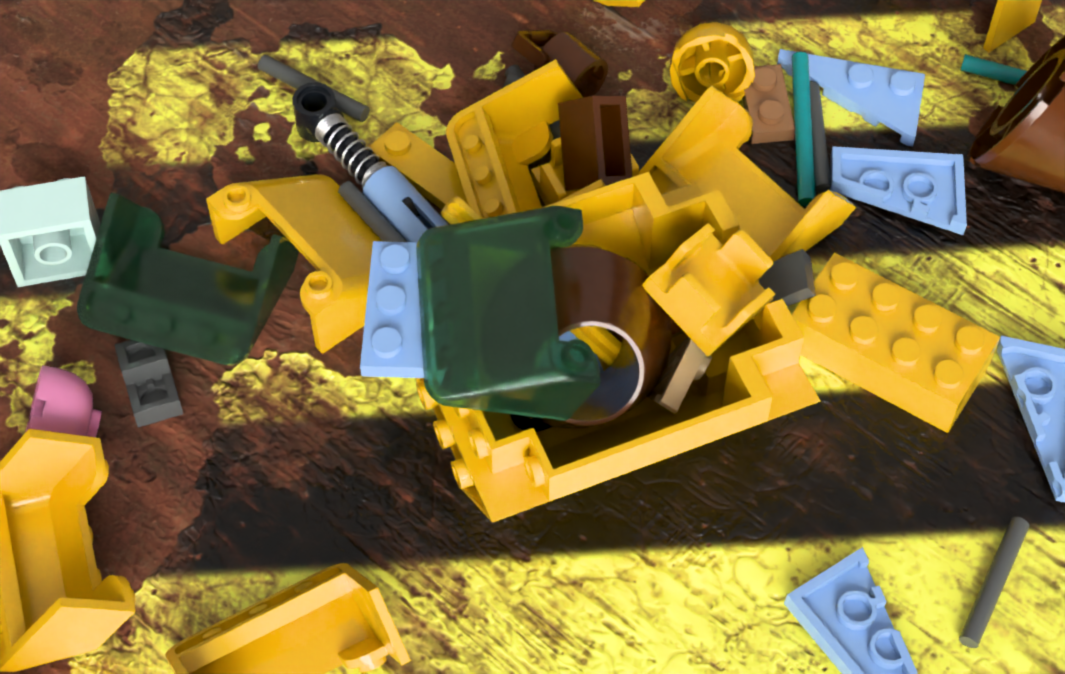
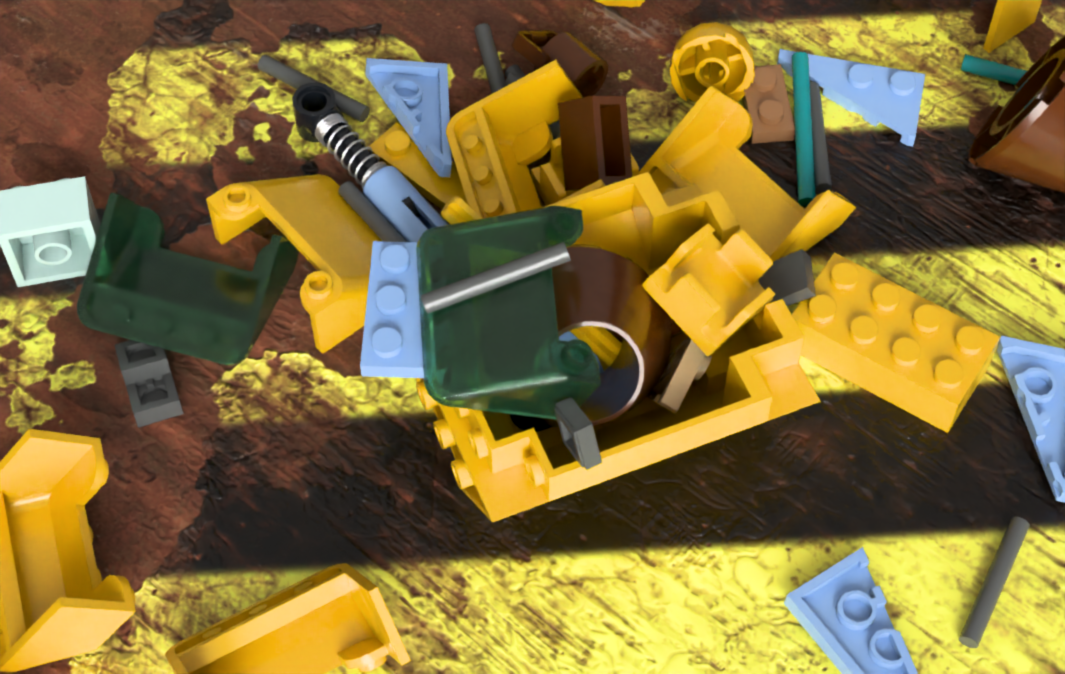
bright pink cylinder [25,365,102,437] -> none
light blue wing [830,146,967,235] -> none
none -> light blue wing [365,58,452,178]
none -> dark grey bar [420,242,571,314]
none -> dark grey bar [474,23,506,94]
none -> dark grey tile [554,397,602,470]

